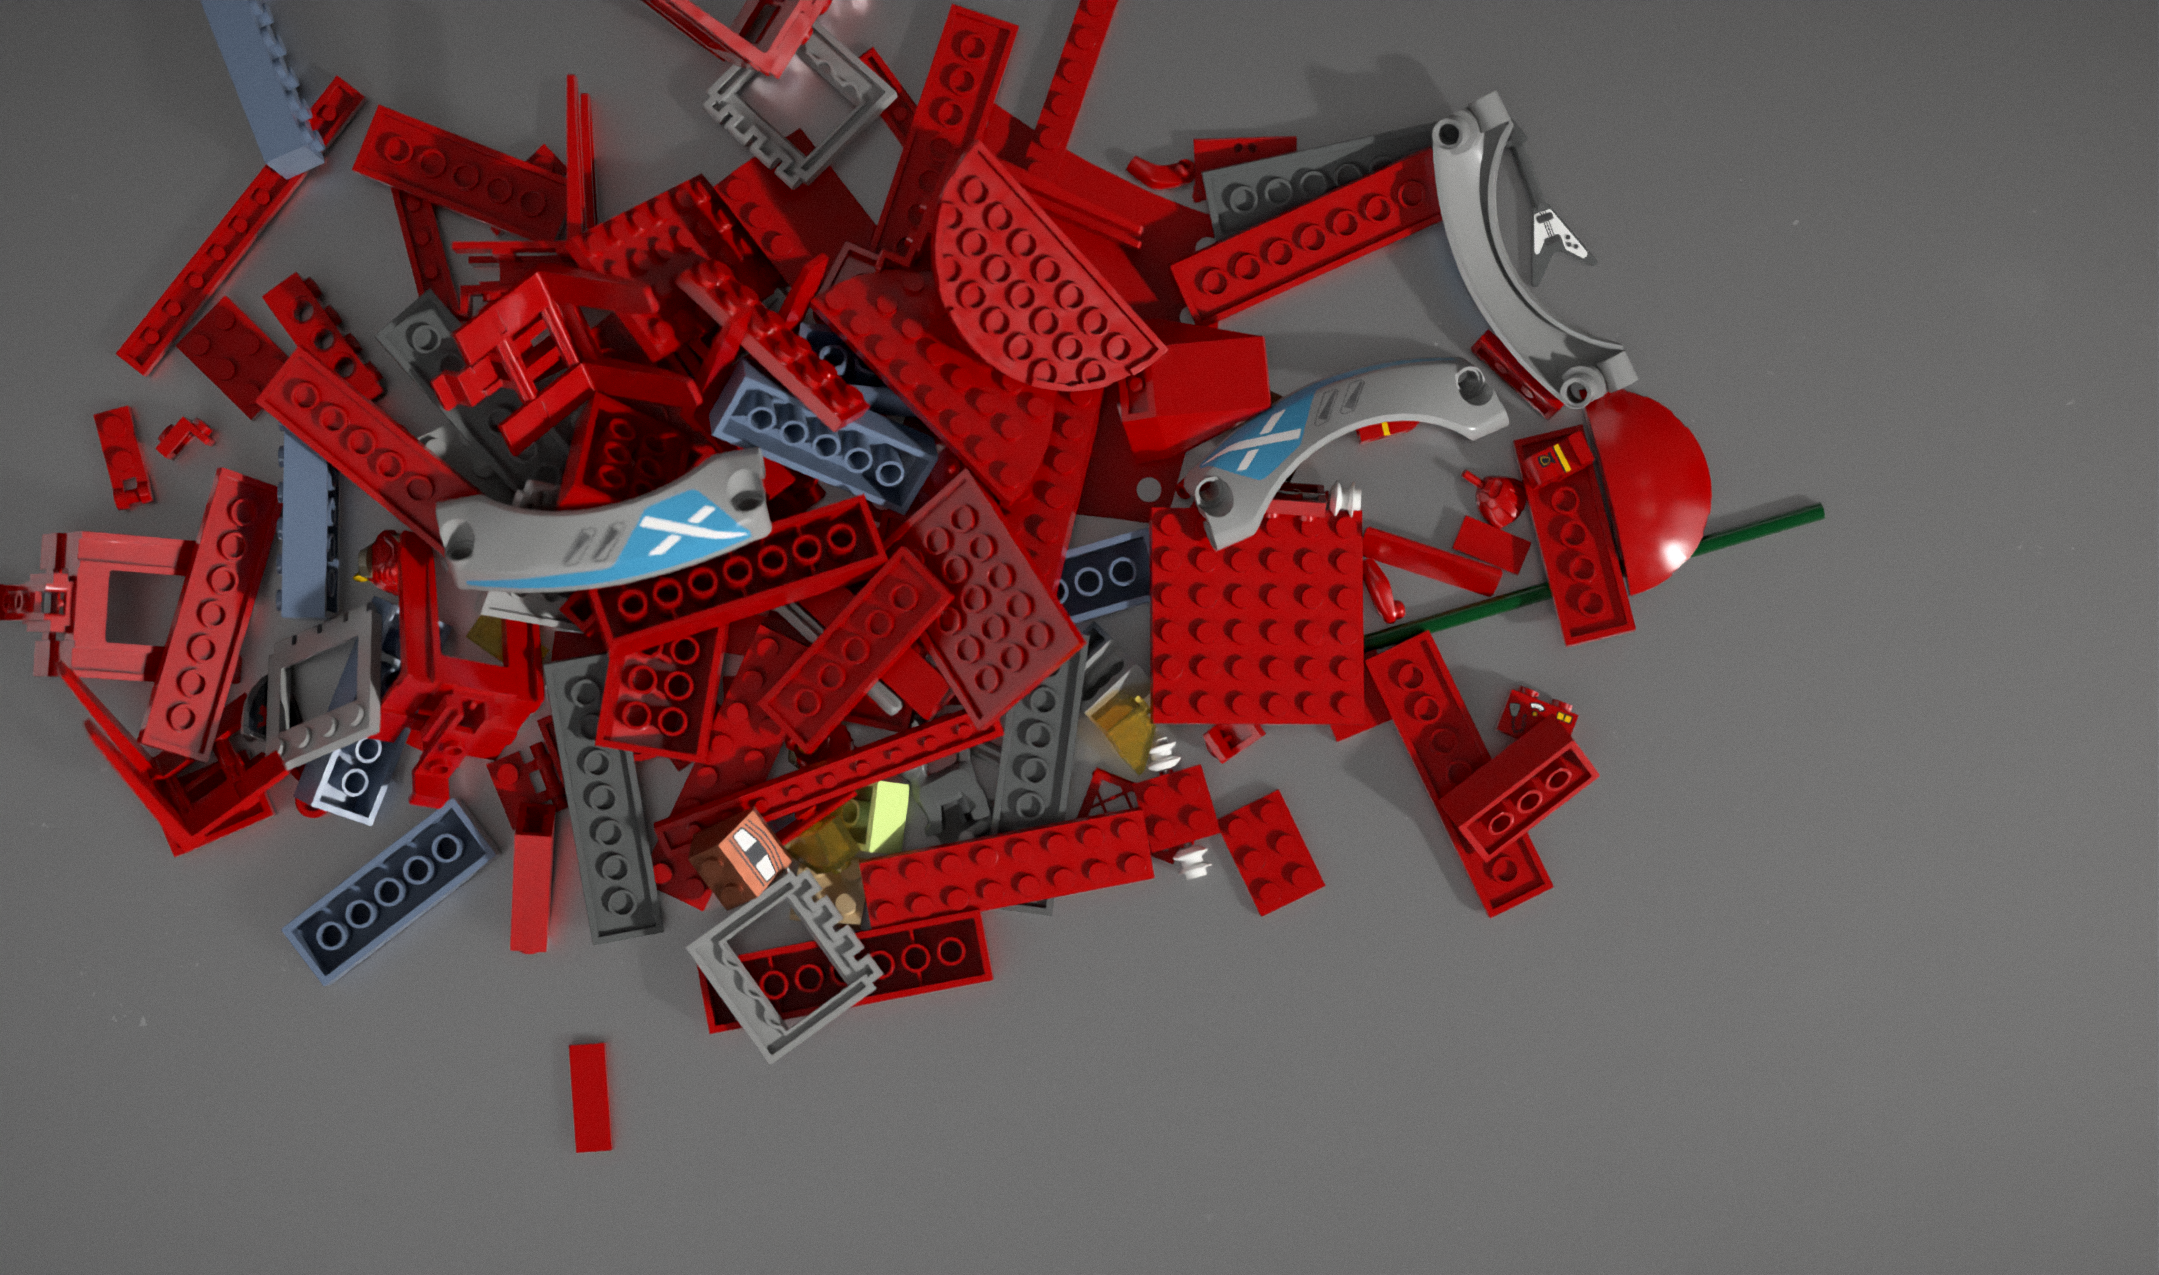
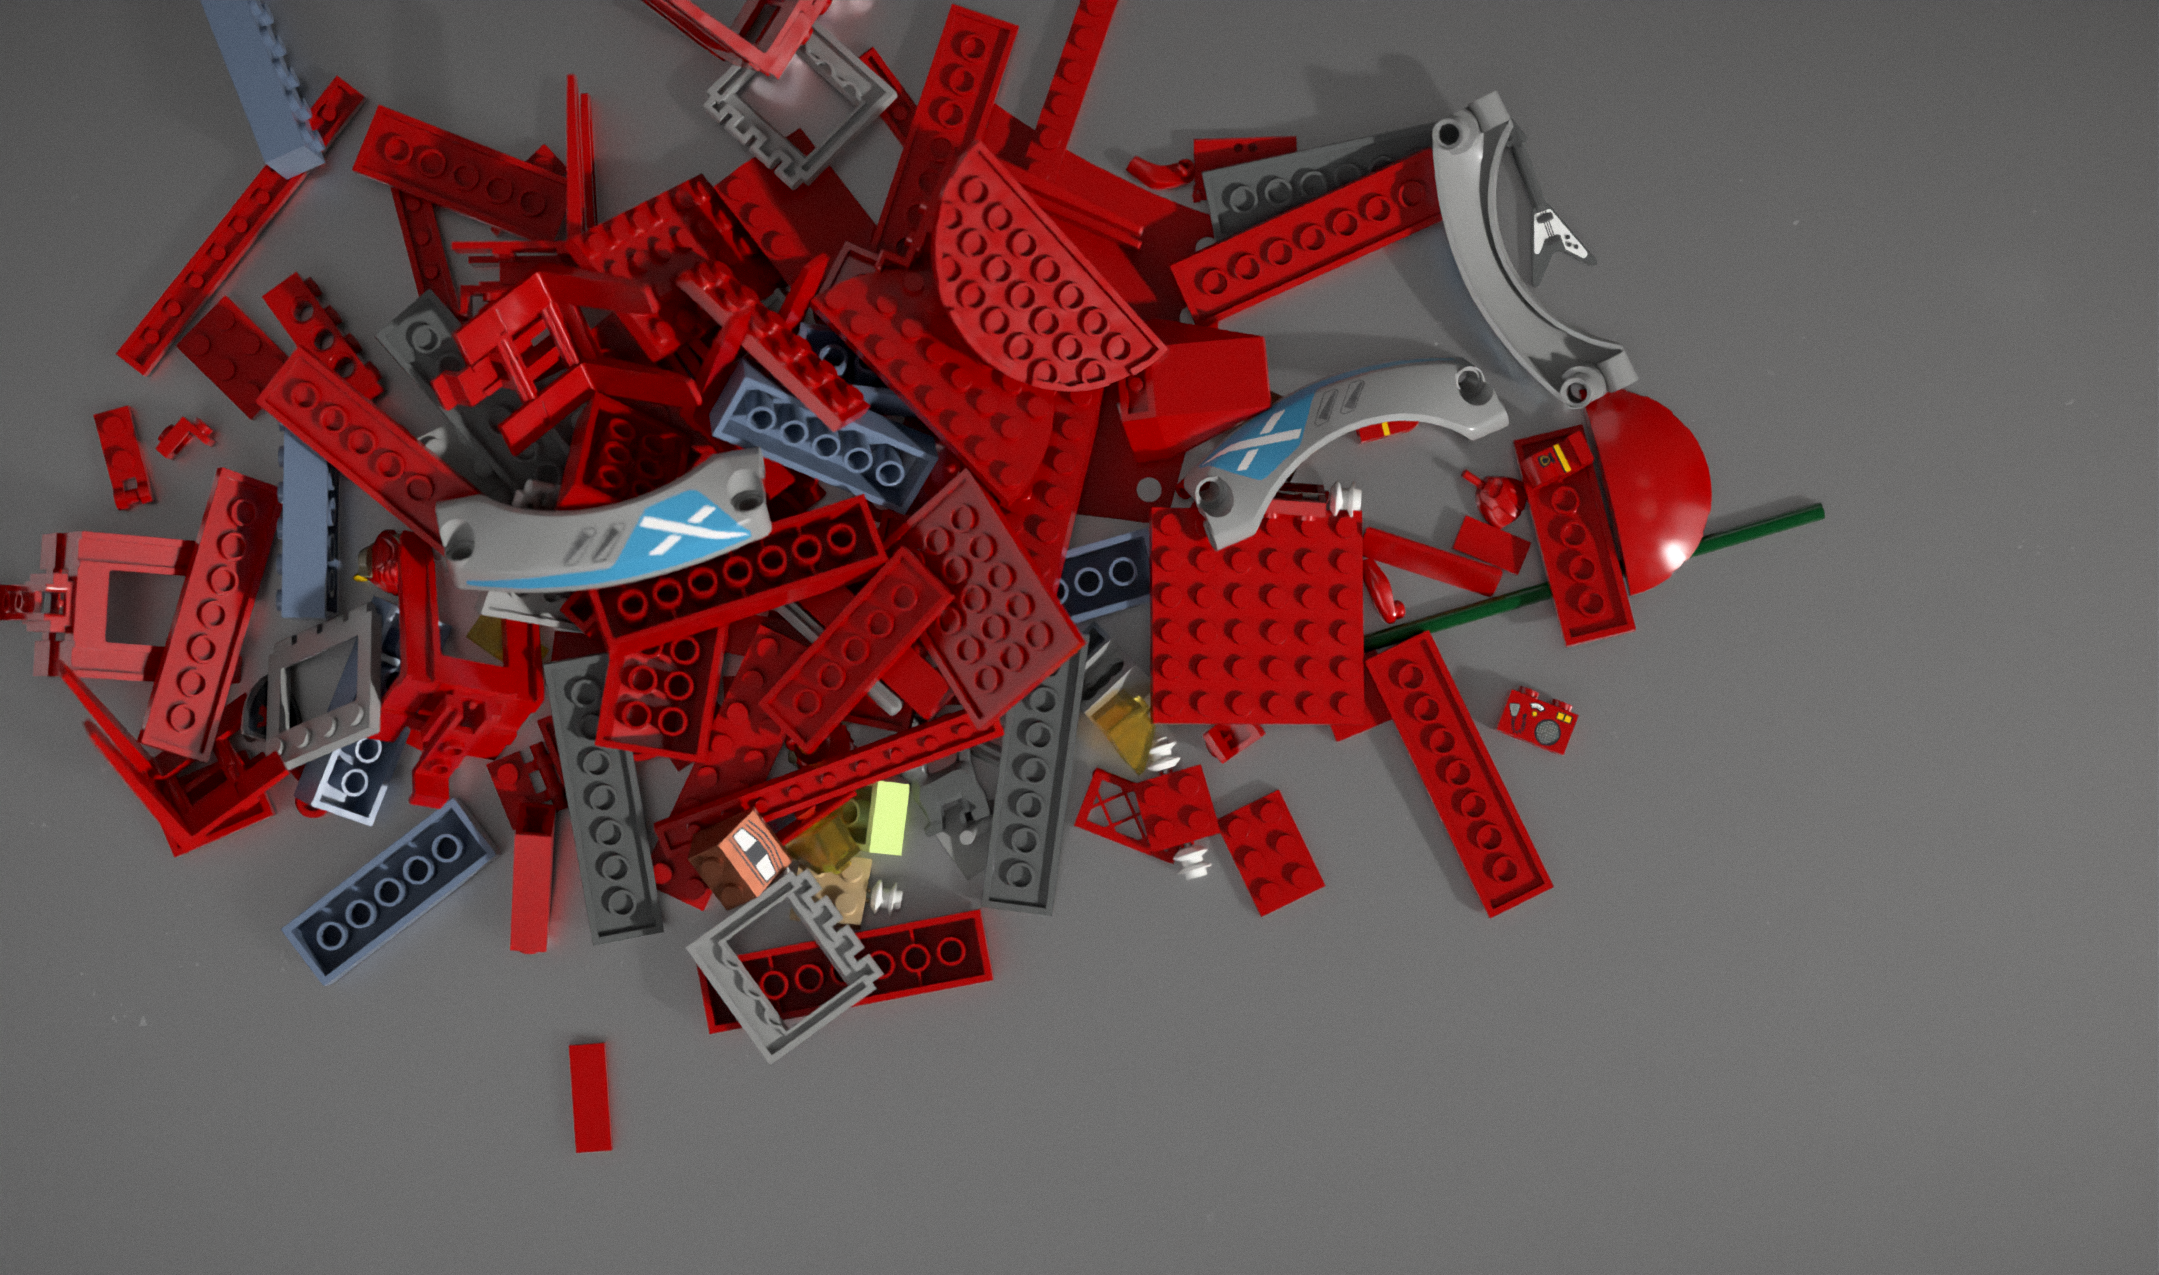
red plate [859,806,1155,930] -> none
red slope [1438,713,1600,863] -> none
red tile [1470,329,1564,420] -> none

